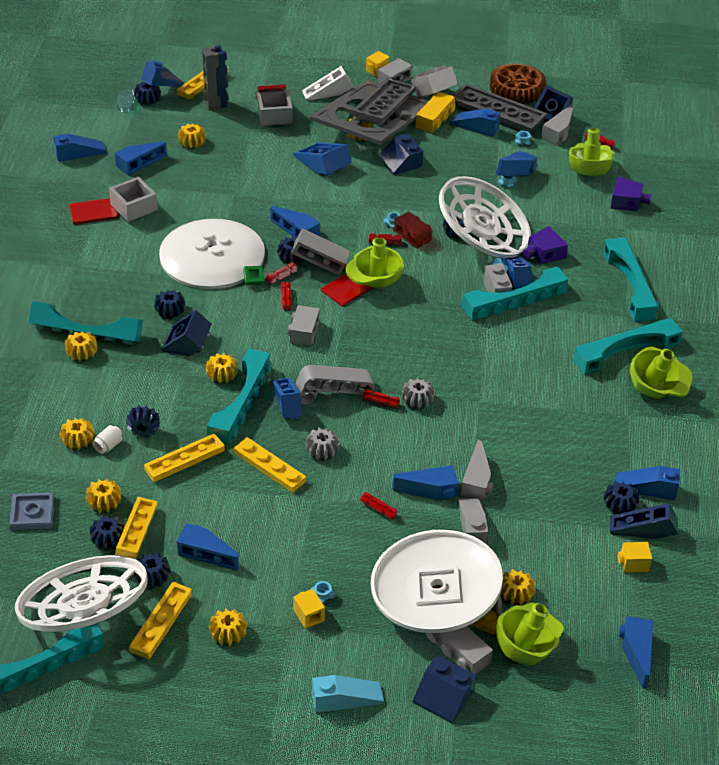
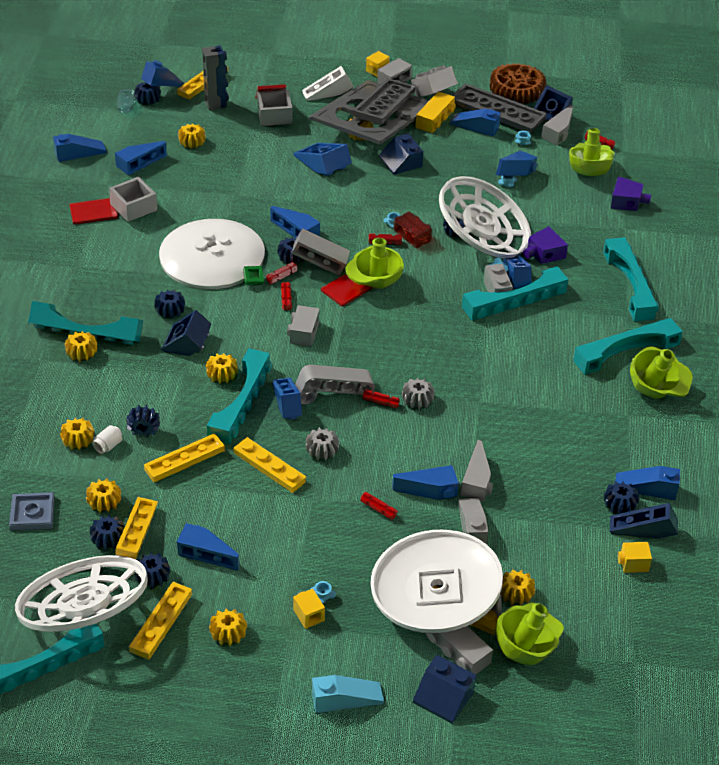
blue slope [619,616,653,688] -> none

